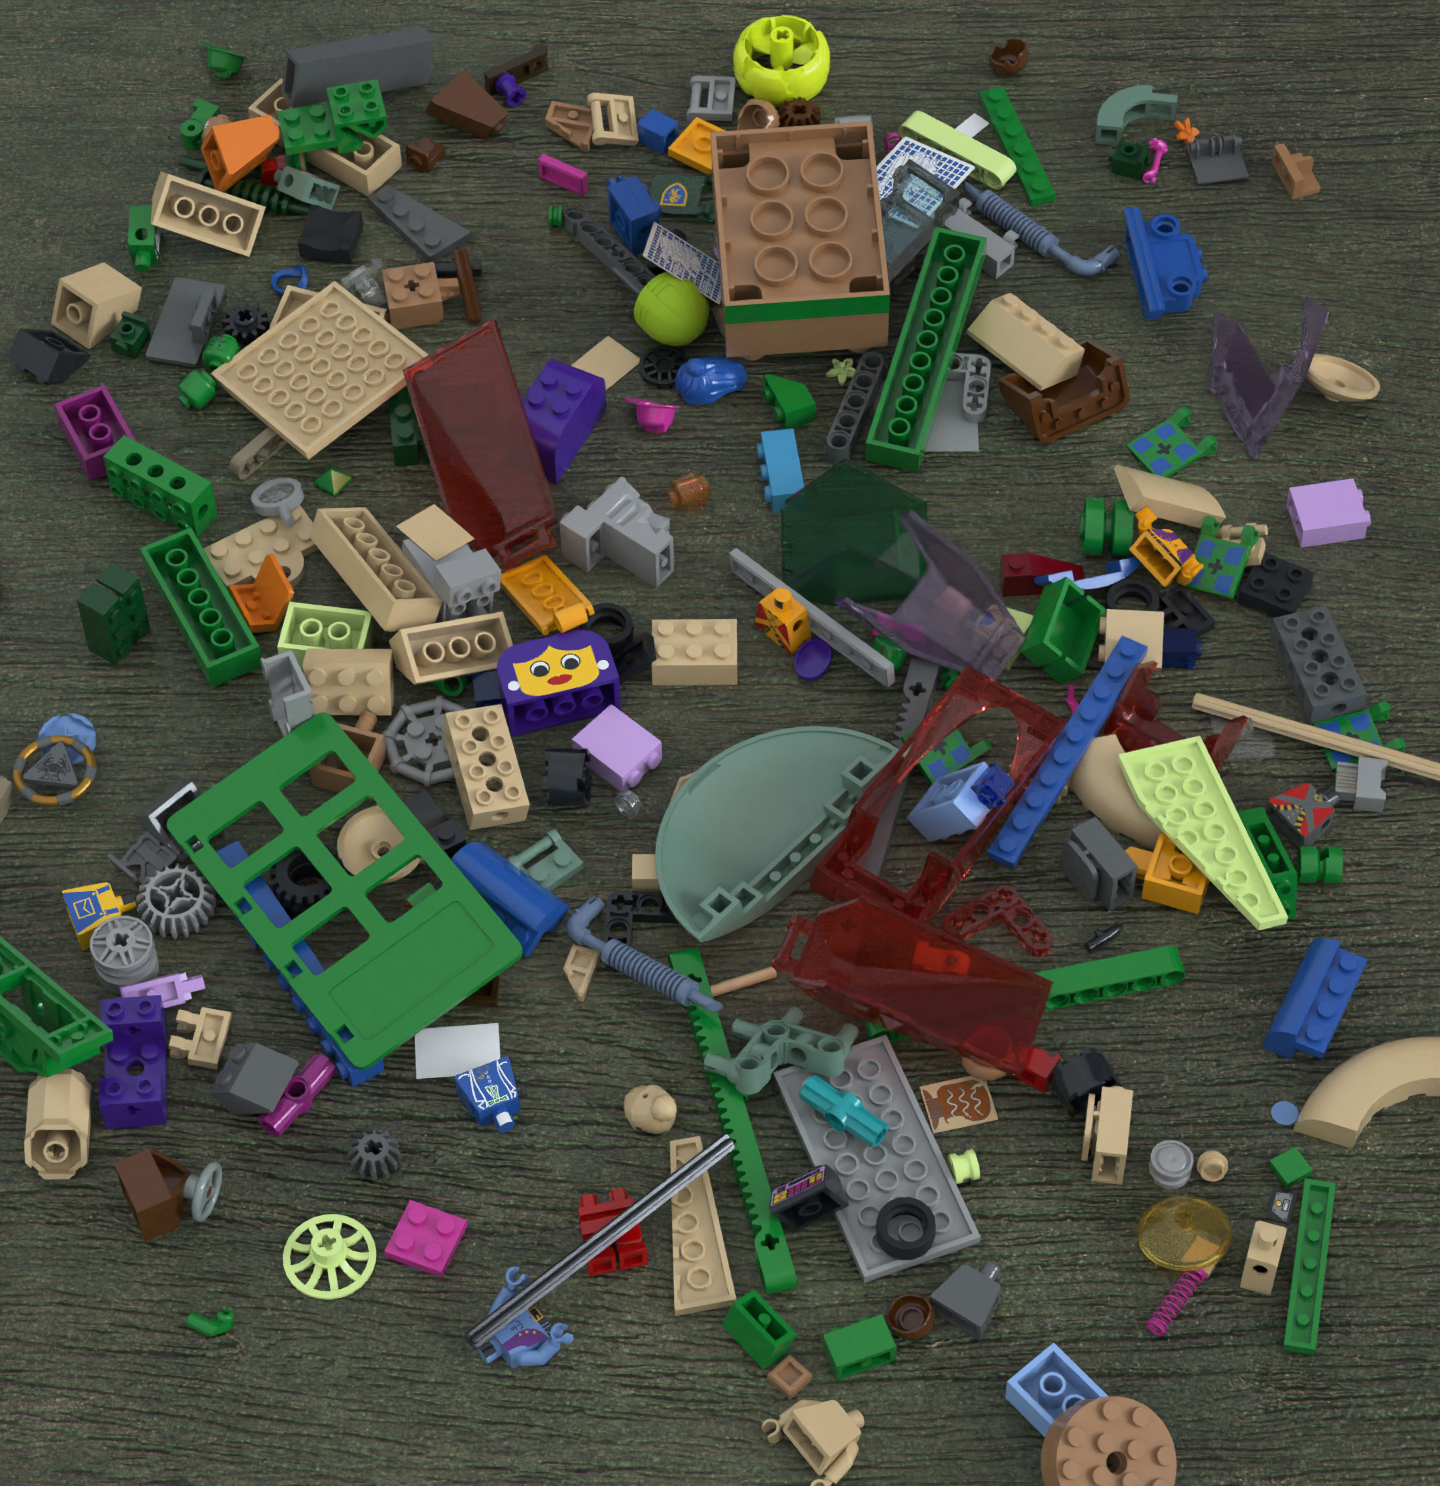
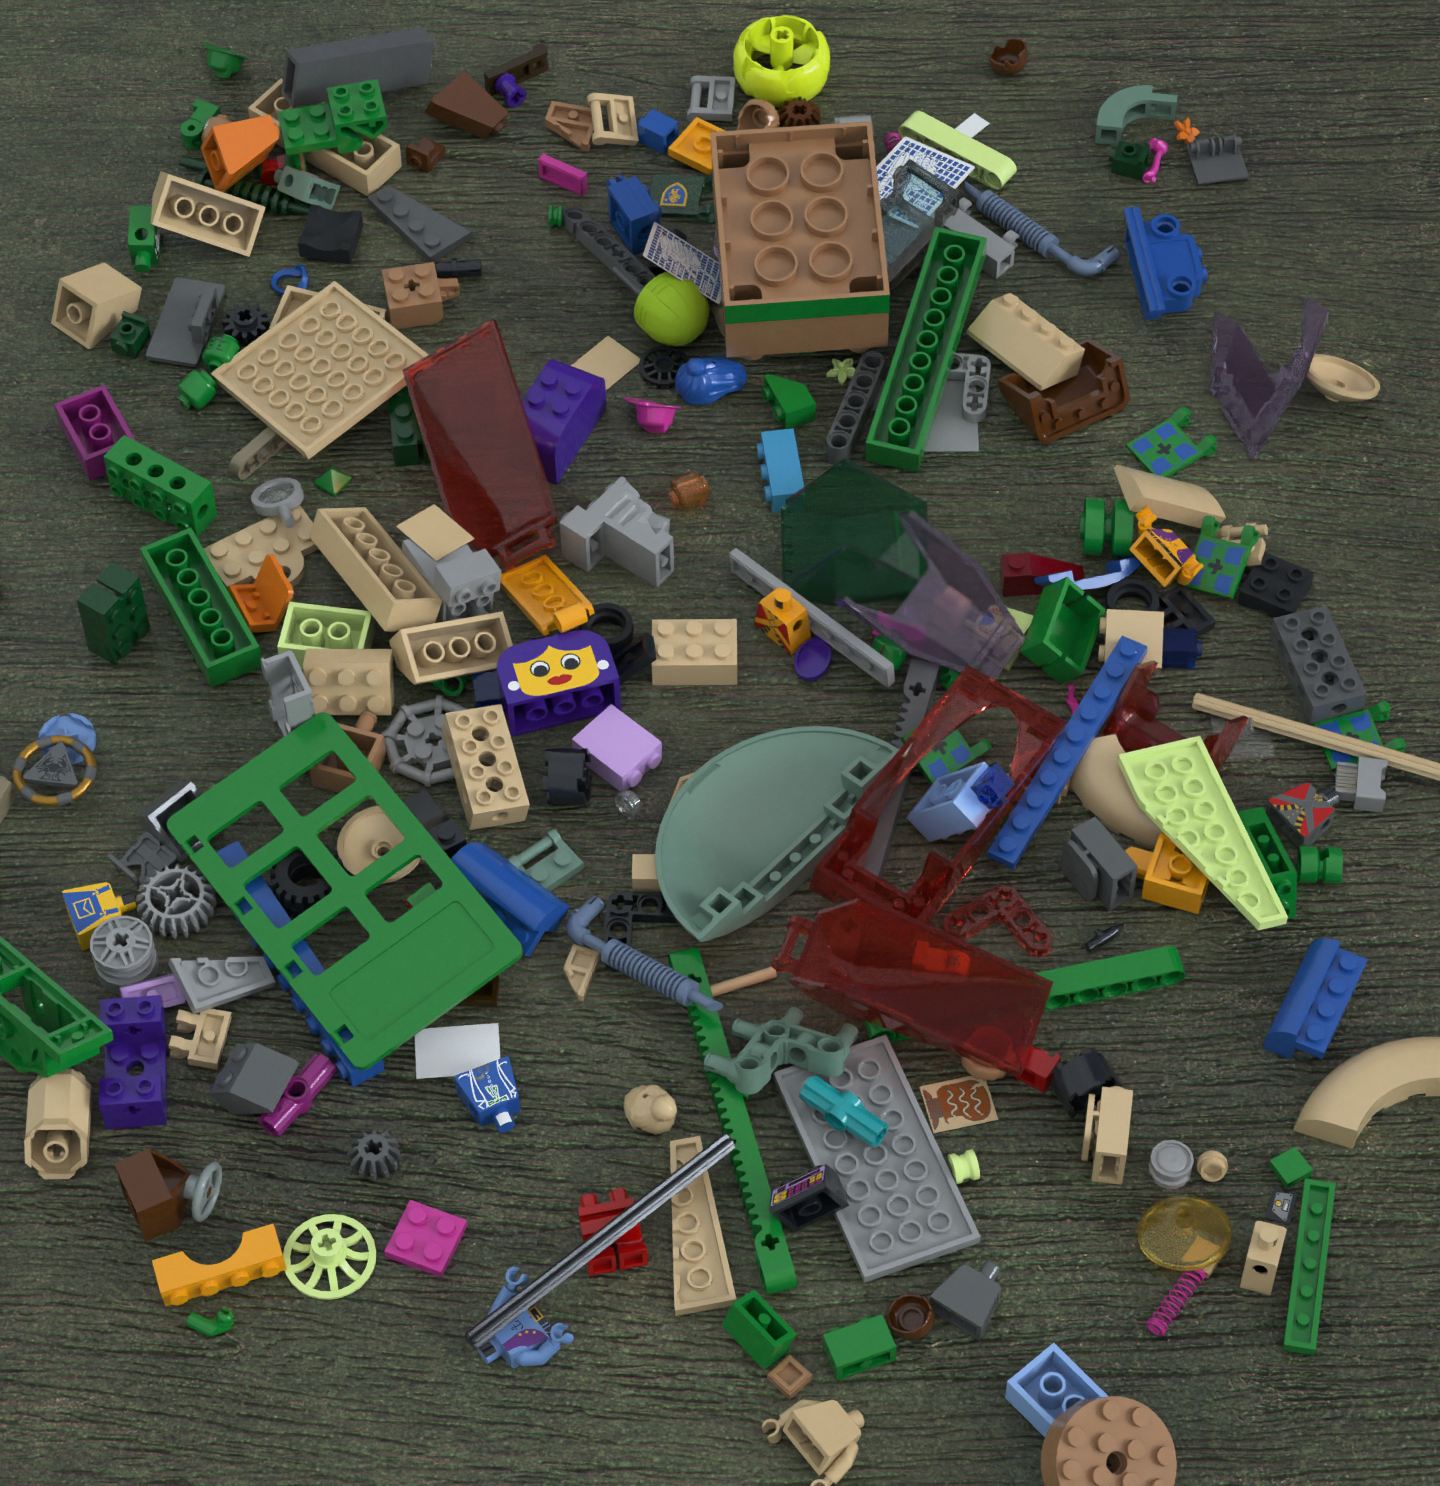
black slope [8,329,90,385] -> none
clear tile [339,258,386,307] -> none
reddish brown axle [454,249,482,324] -> none
black tyre [876,1197,936,1260] -> none
green plate [979,86,1056,207] -> none
medium blue sticker [1271,1101,1299,1125] -> none
medium nougat panel [1272,143,1321,199] -> none
lavender brick [1286,478,1371,548] -> none
none -> light orange arch [152,1223,287,1306]
none -> light grey wing [168,956,276,1014]

